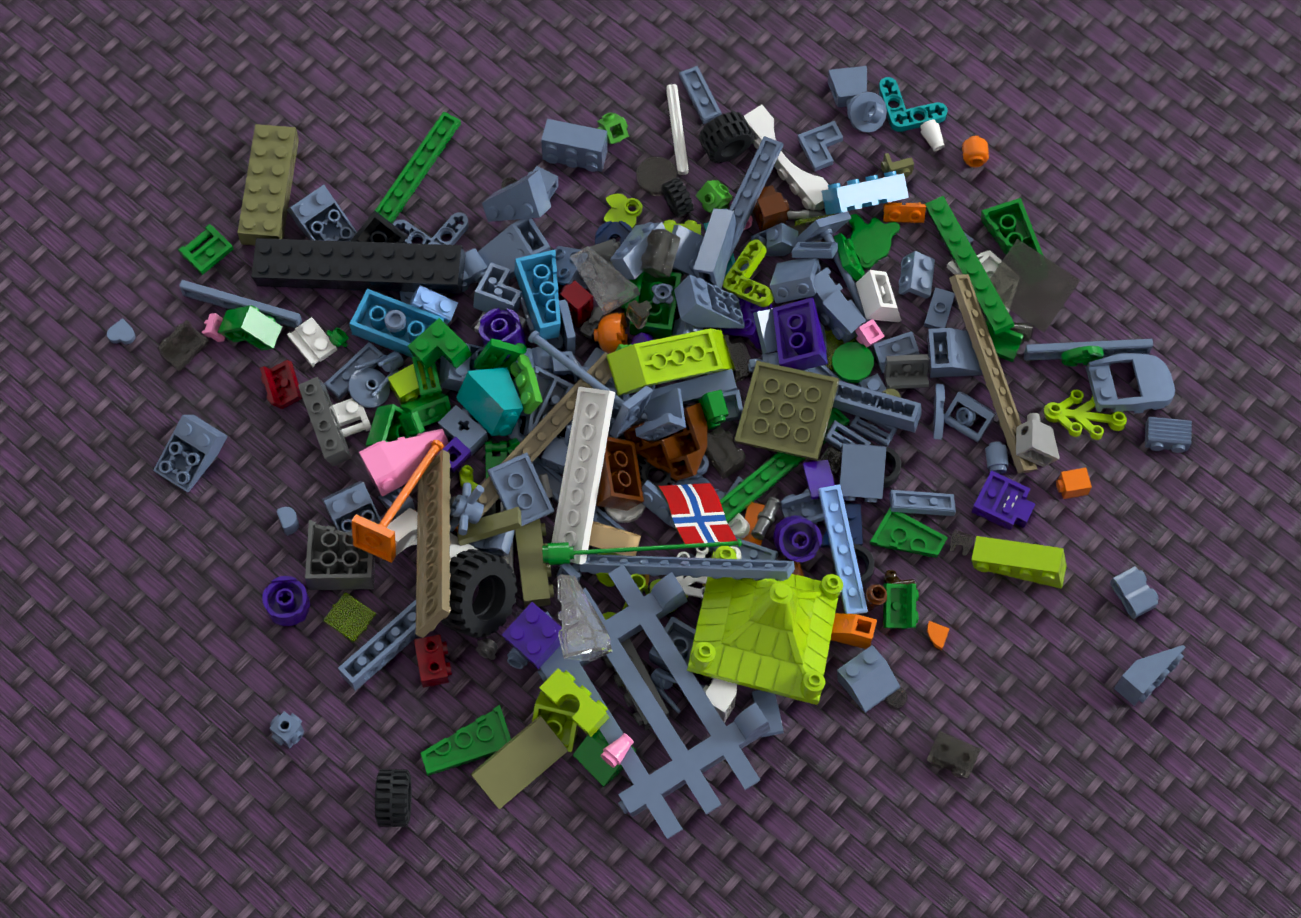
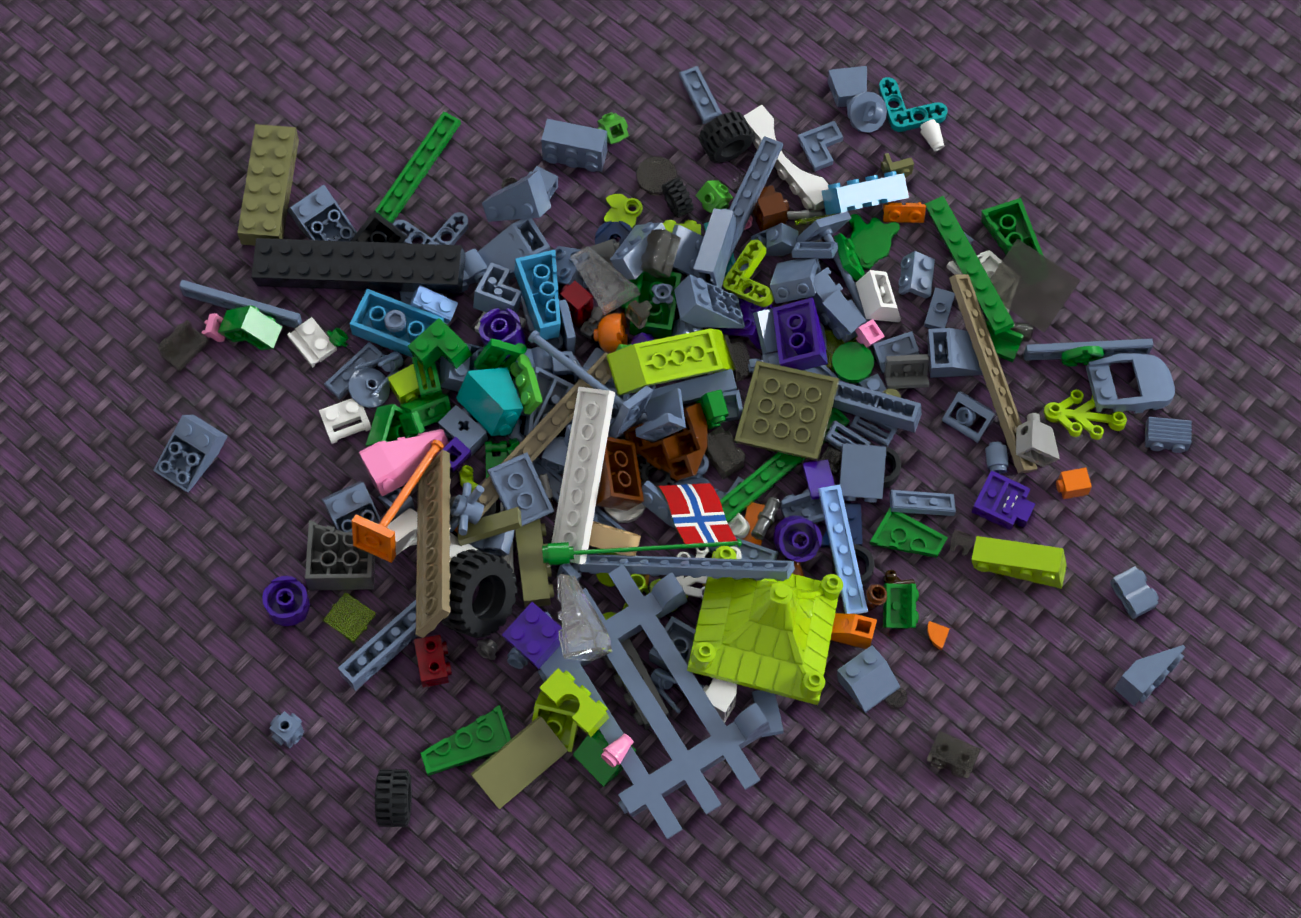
sand blue tile [107,318,136,344] -> none
green plate [178,224,234,275] -> none
dark red bracket [260,360,303,409] -> none
sand blue brick [276,507,299,536] -> none
dark grey brick [298,377,352,467] -> none
white axle [666,84,689,175] -> none
sand blue tile [933,384,945,439] -> none
orange head [962,136,989,168] -> none

